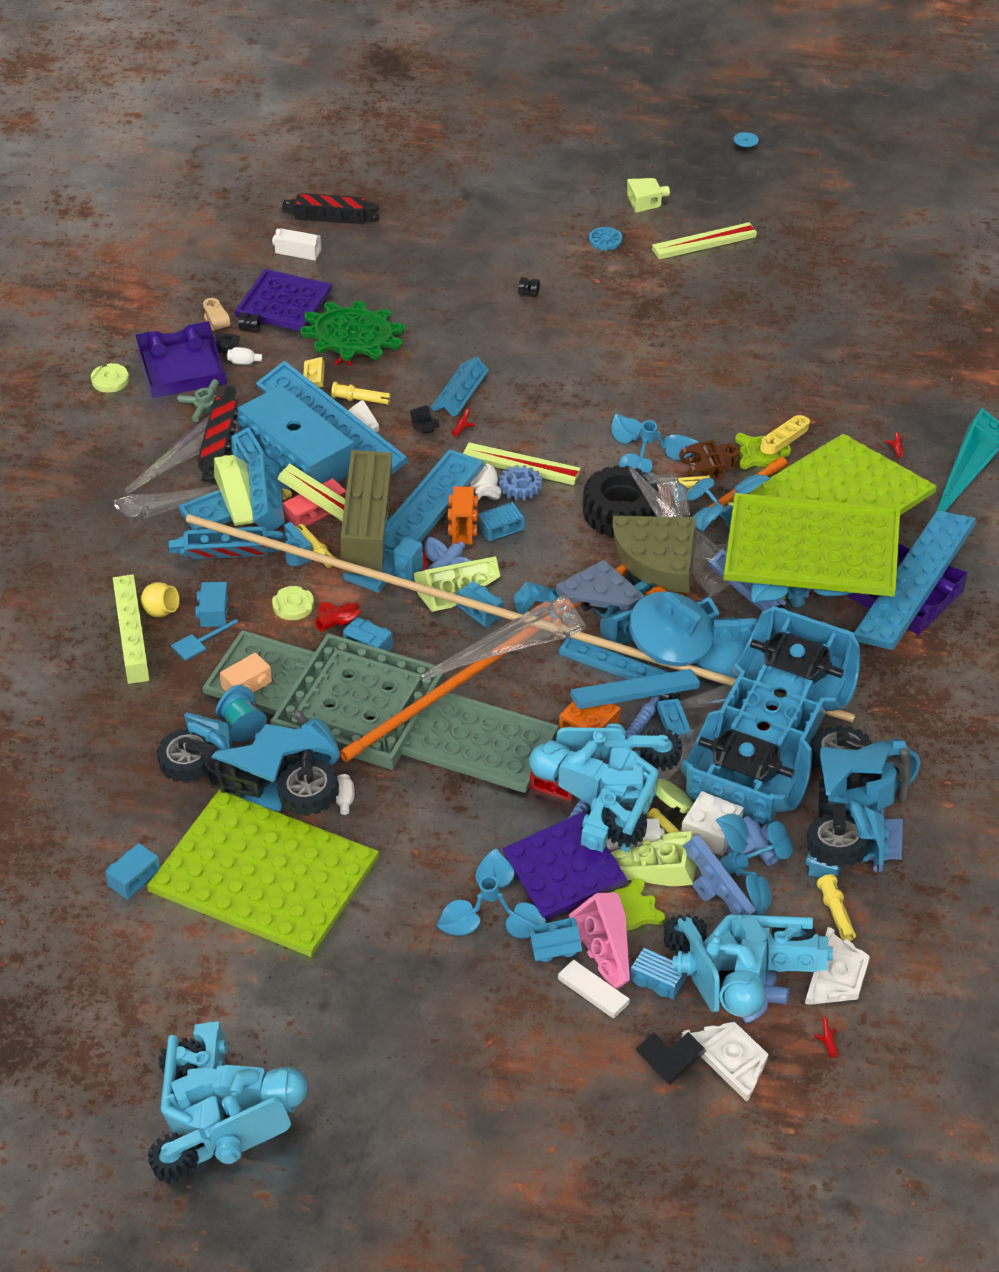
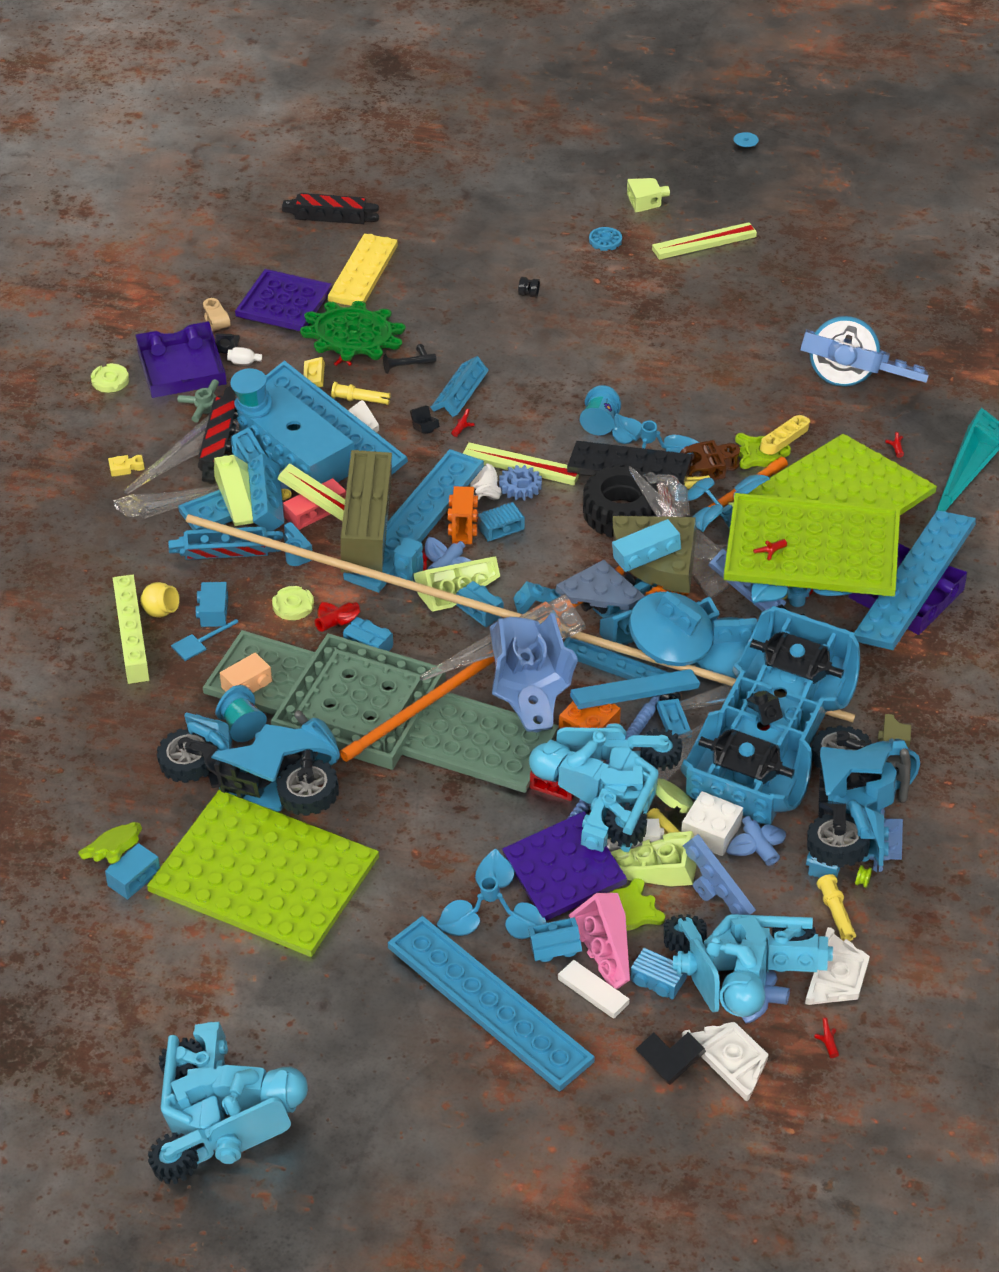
black wheel [238,312,261,333] -> none
white brick [272,228,321,260] -> none
light yellow pin [296,524,336,568] -> none
white plant [335,774,355,815] -> none
dark azure plant [715,814,793,915] -> none
none -> lime tile [78,822,142,864]
none -> light yellow plate [108,455,145,477]
none -> dark azure hat [230,368,272,418]
none -> light yellow plate [328,234,398,306]
none -> black piece [383,344,436,374]
none -> dark azure plate [388,916,595,1092]
none -> medium blue piece [490,613,578,732]
none -> black plate [567,441,692,487]
none -> dark azure hat [580,385,621,436]
none -> medium azure brick [612,519,681,572]
none -> black bracket [746,691,783,725]
none -> red bar [753,539,787,561]
none -> piece [801,316,929,387]
none -> lime bush [855,865,872,888]
none -> olive brick [877,714,911,748]

